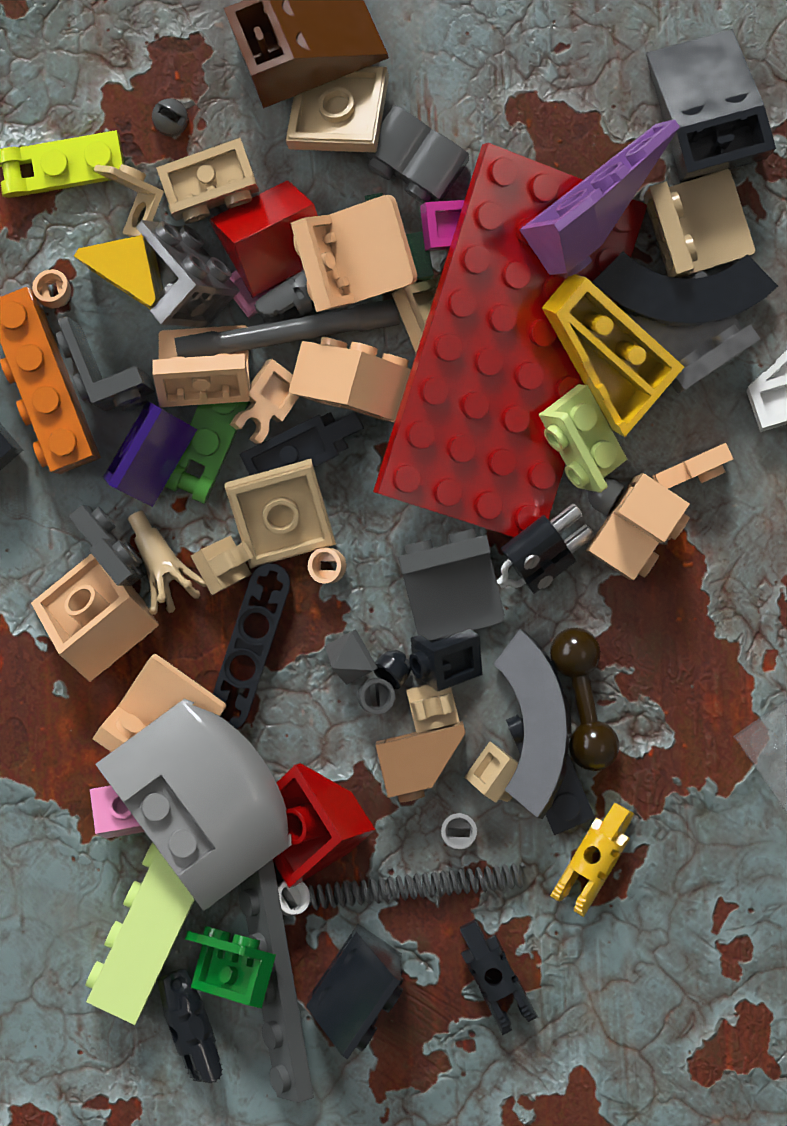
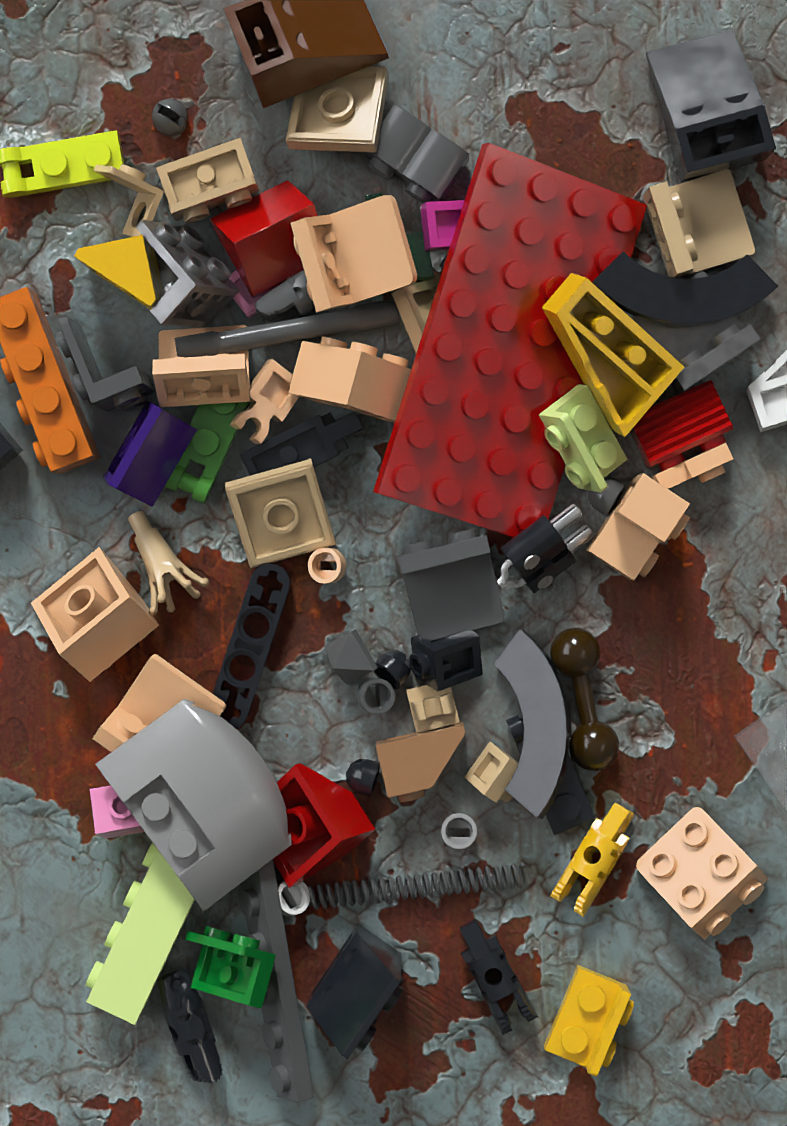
light nougat hinge [32,269,71,309] -> none
dark grey plate [69,505,145,586] -> none
tan tile [191,535,253,595] -> none
medium lavender wedge [520,119,680,276] -> none
none -> black hinge [346,759,380,797]
none -> yellow bracket [544,965,634,1077]
none -> red brick [630,380,734,472]
none -> light nougat bracket [636,807,769,940]

